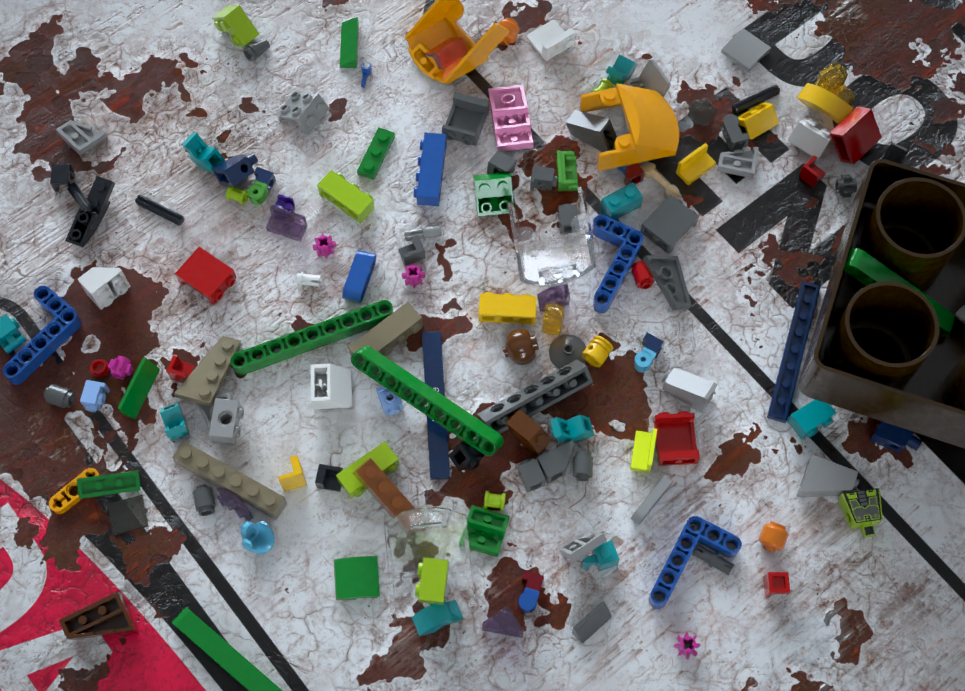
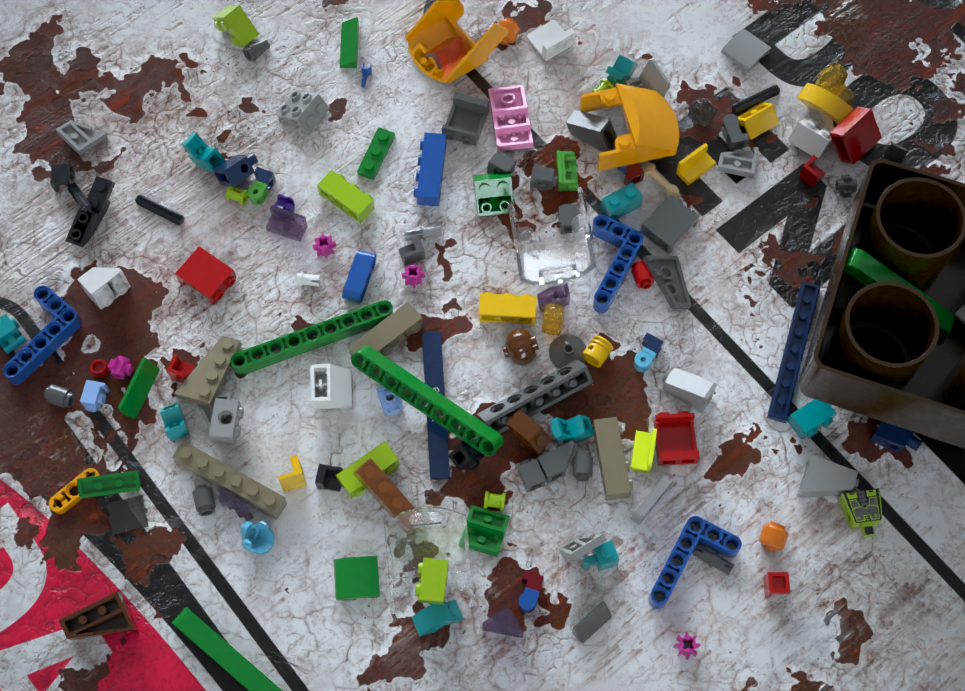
none -> dark tan brick [592,417,633,501]

